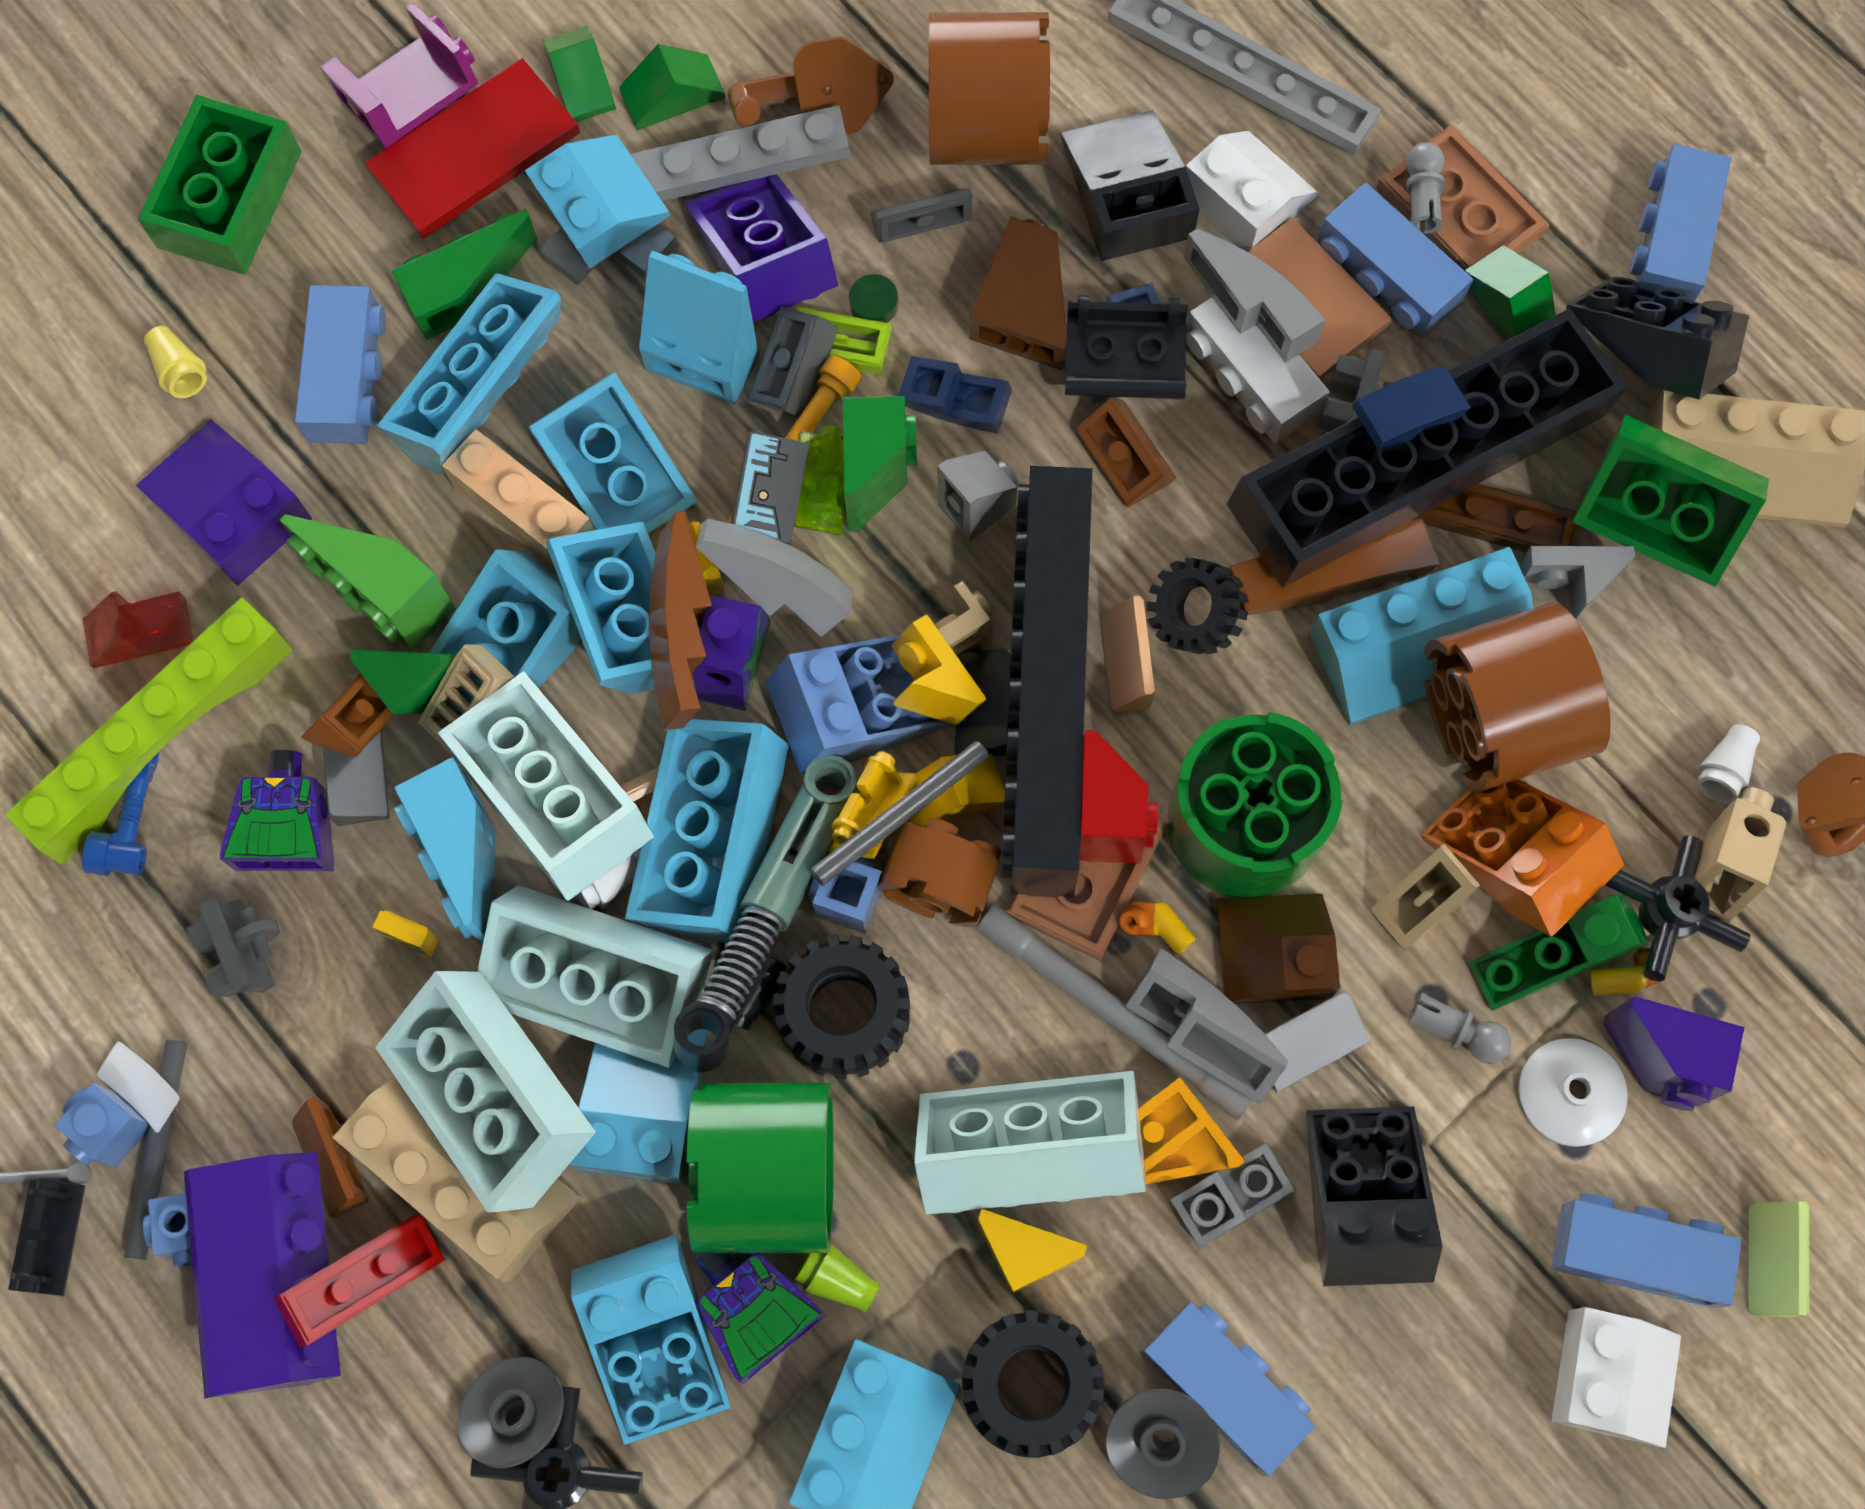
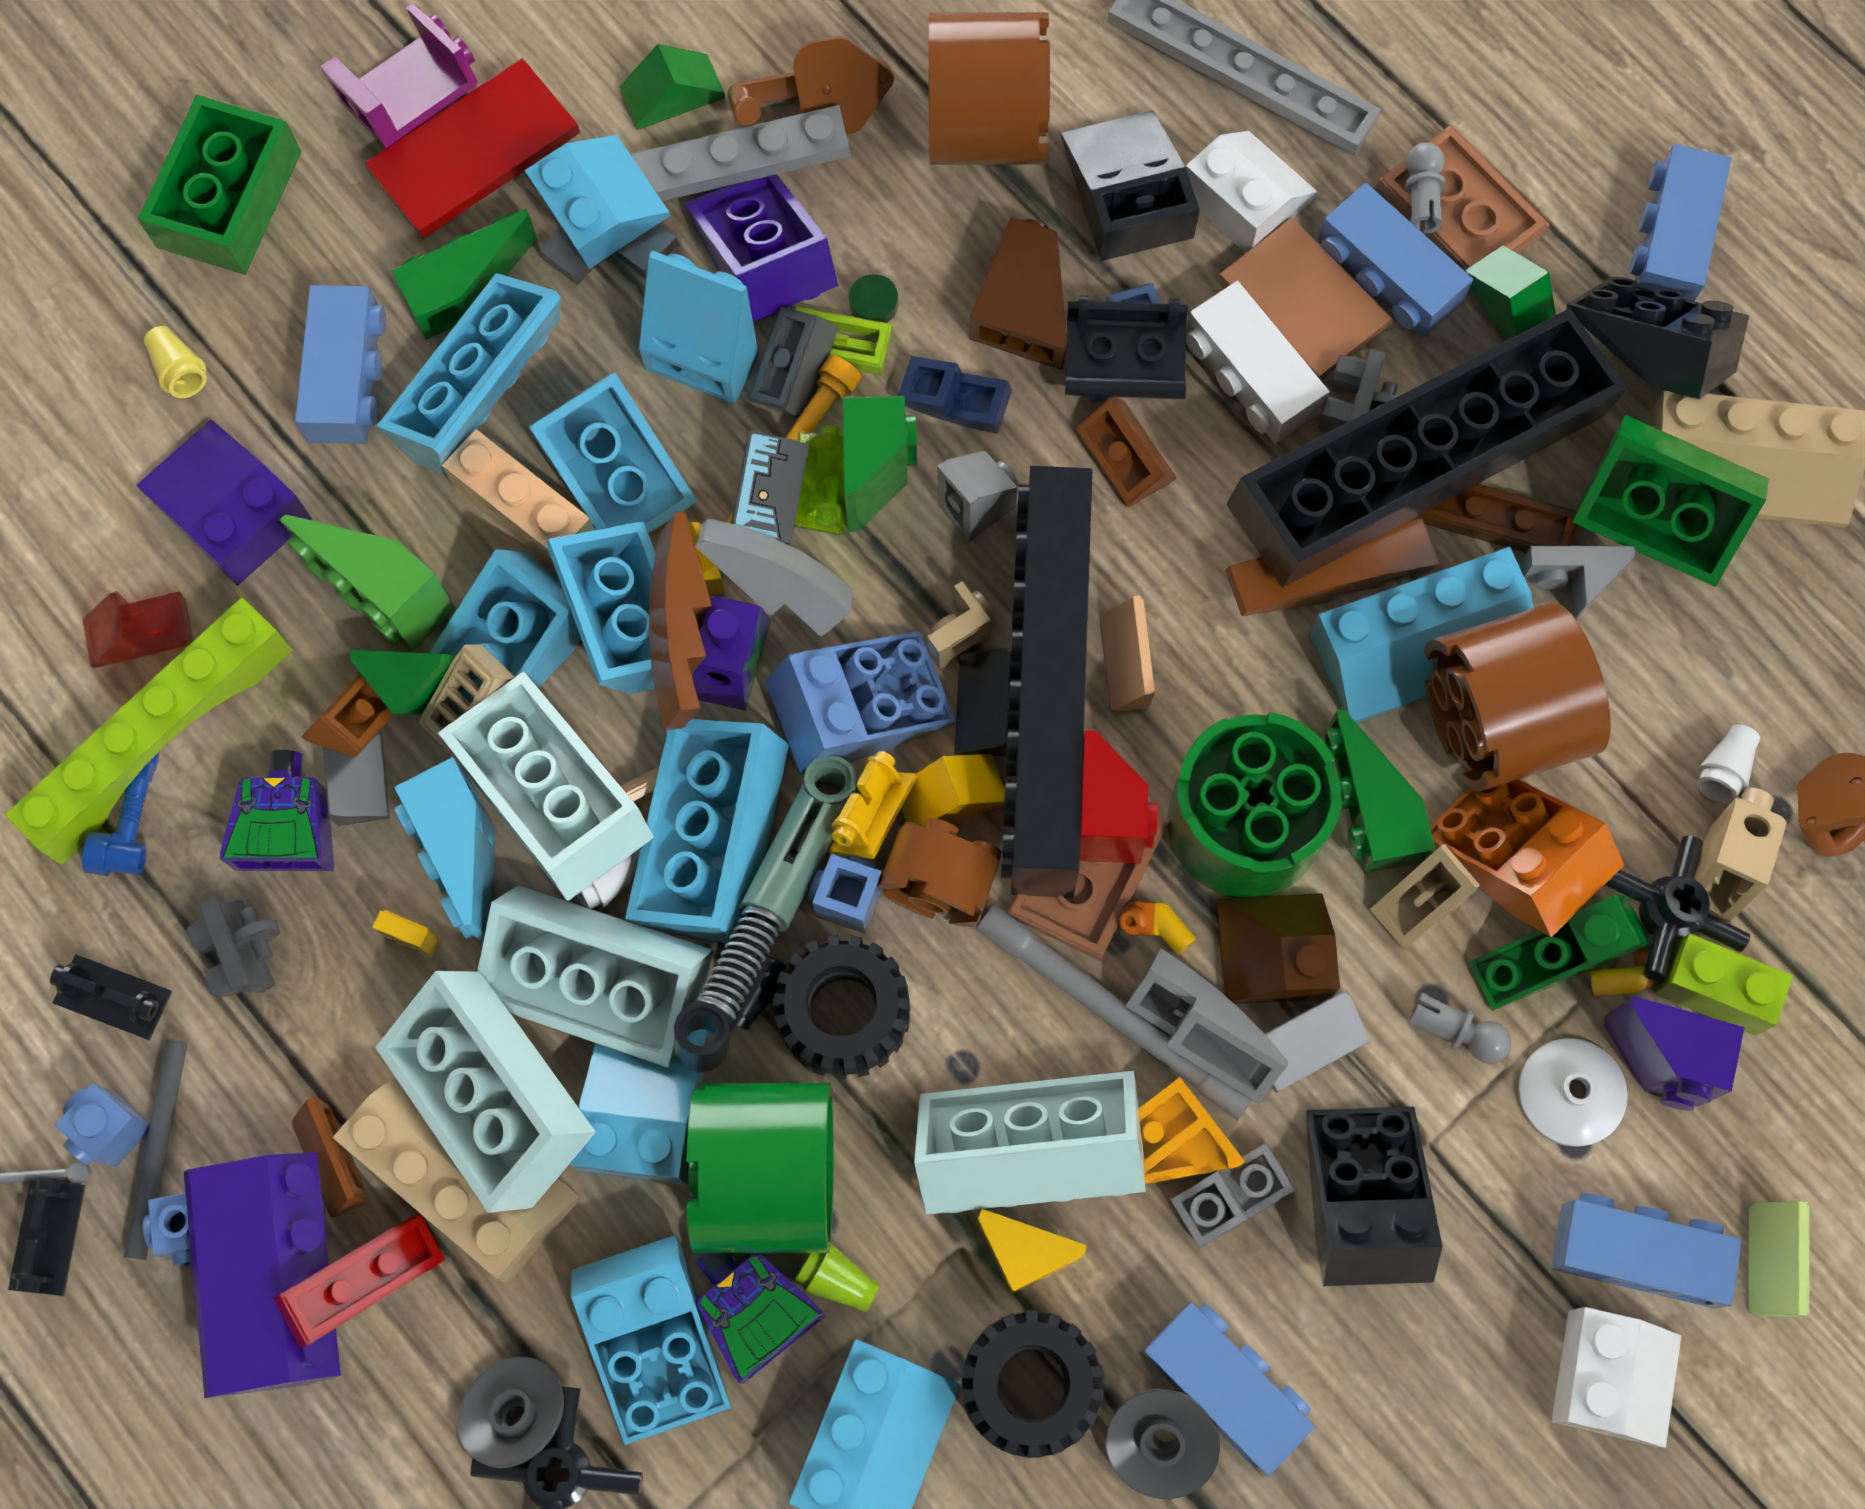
white sticker [97,1042,180,1133] -> none
green slope [542,26,616,122] -> none
dark grey bar [810,741,989,886] -> none
dark grey slope [871,188,972,243] -> none
yellow slope [891,615,987,725] -> none
black tyre [1147,558,1249,655] -> none
light grey slope [1184,229,1326,363] -> none
dark blue slope [1351,366,1471,449] -> none
none -> black hinge [50,954,173,1041]
none -> green slope [1324,709,1435,873]
none -> lime piece [1654,933,1794,1036]

